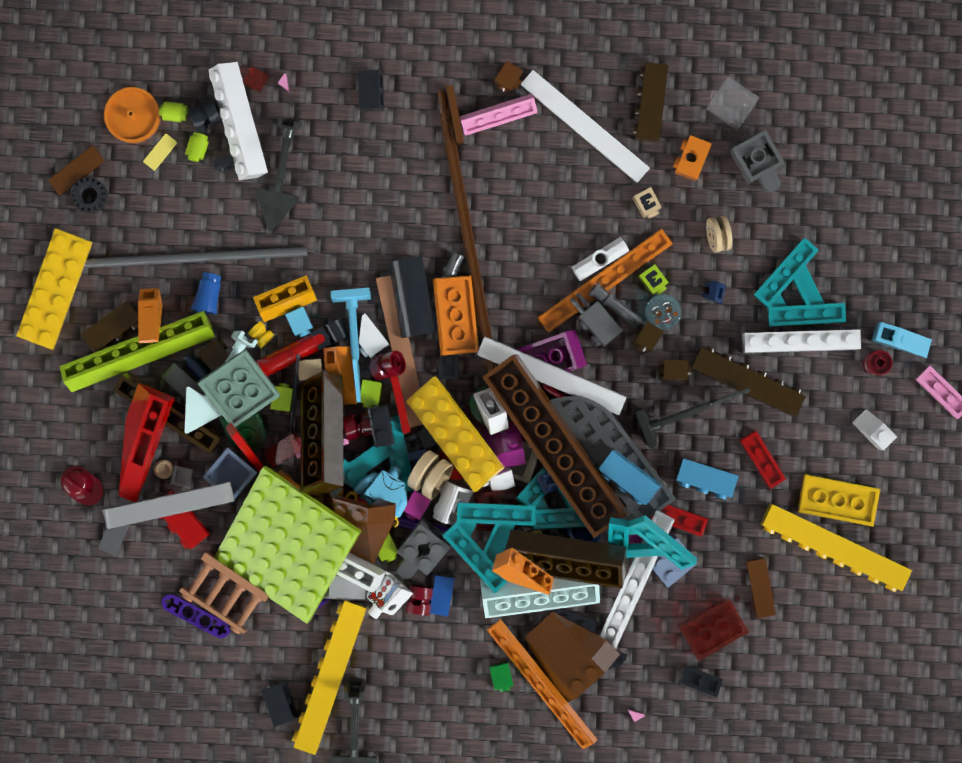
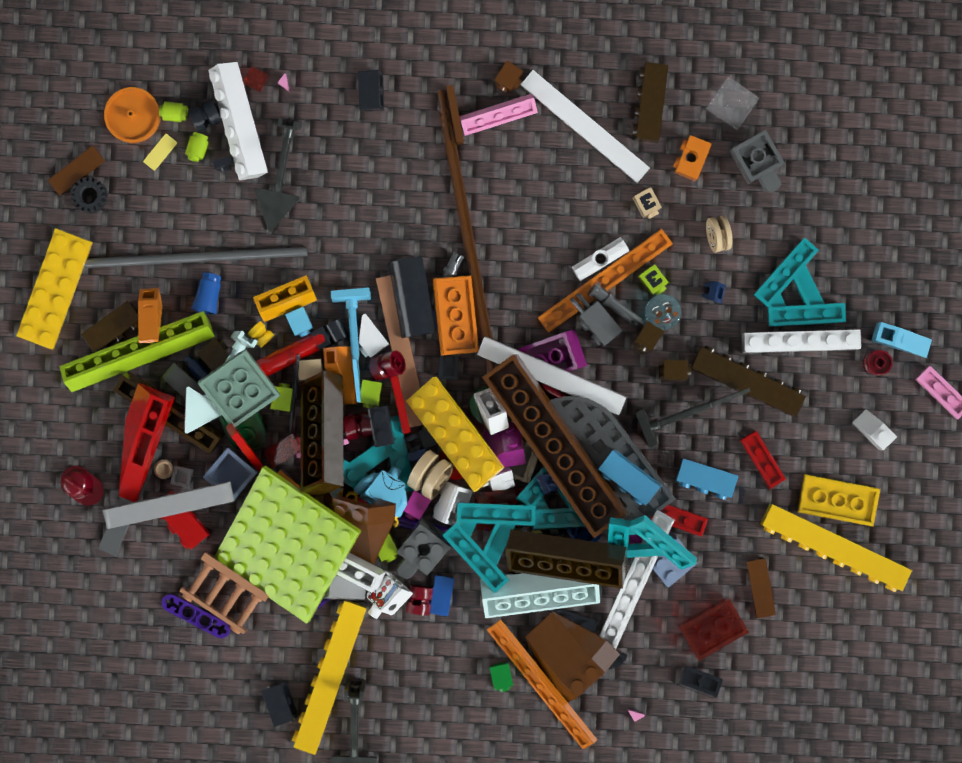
orange slope [492,548,554,595] -> none

